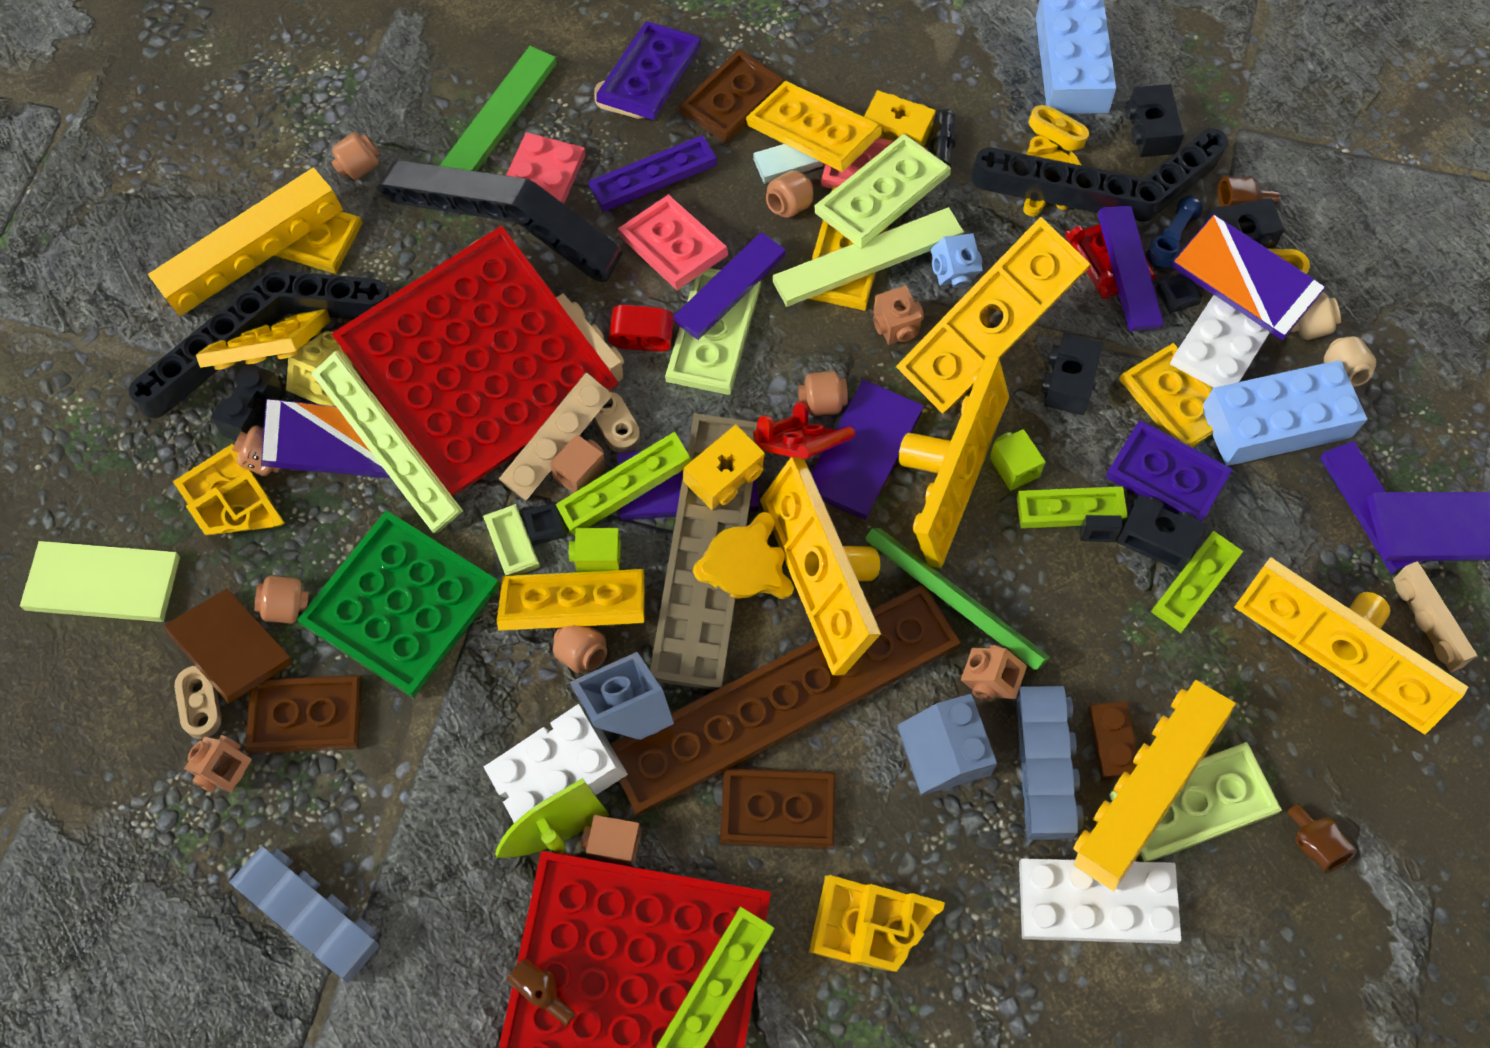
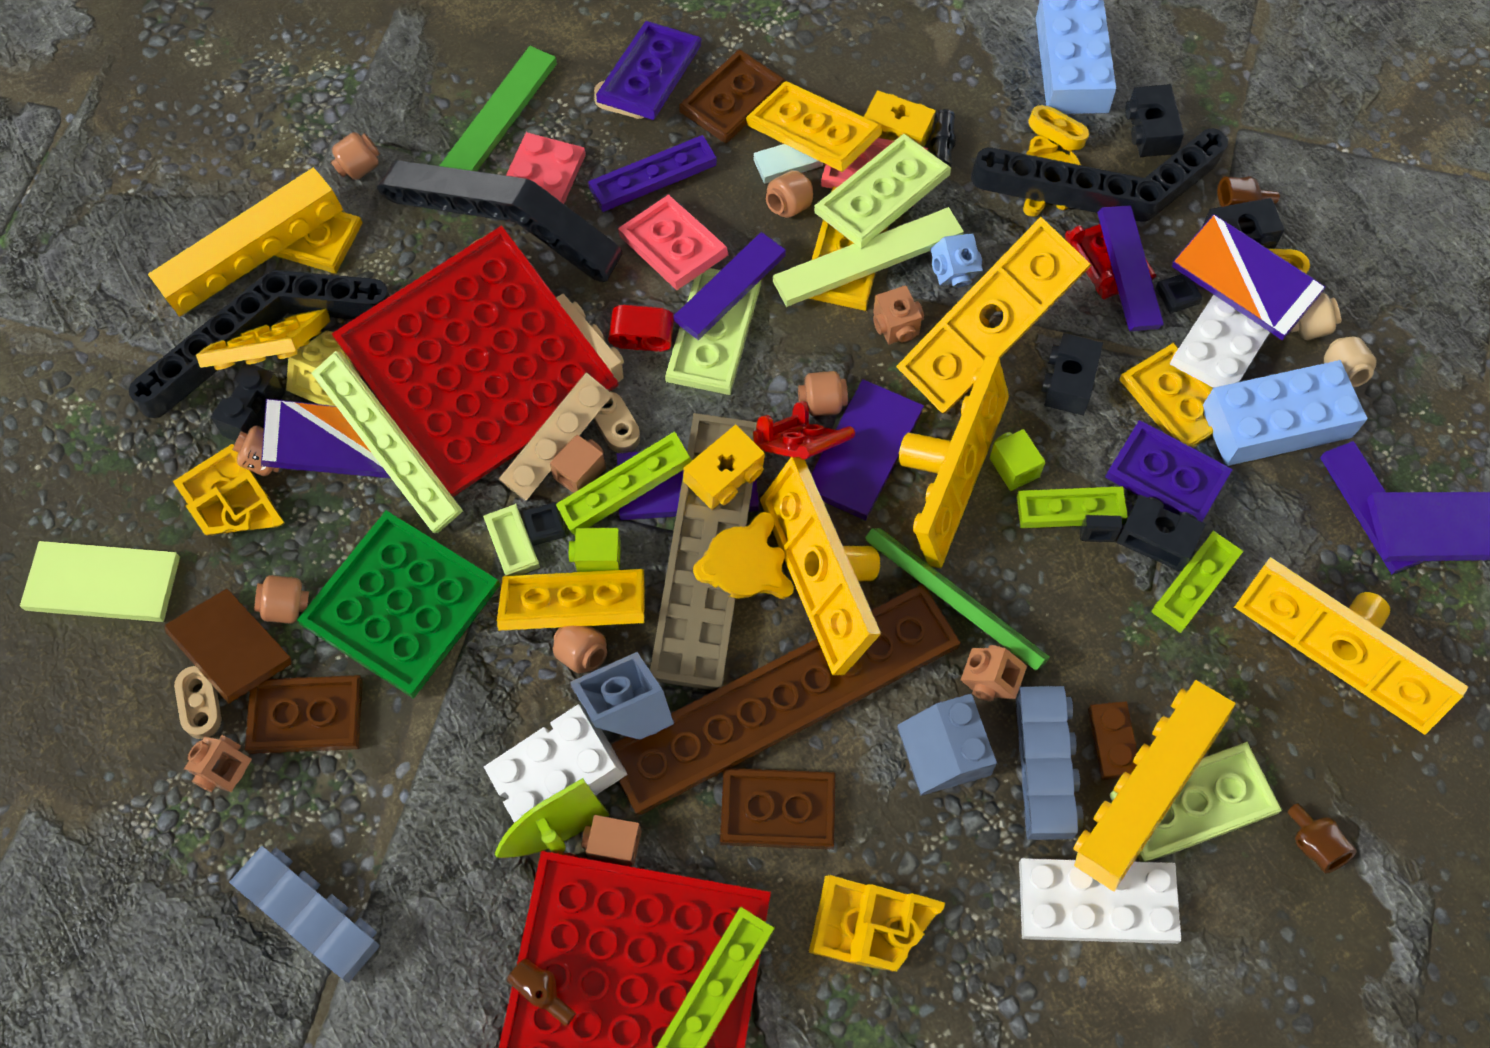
dark blue piece [1146,196,1203,267] -> none
tan plate [1393,561,1477,673] -> none

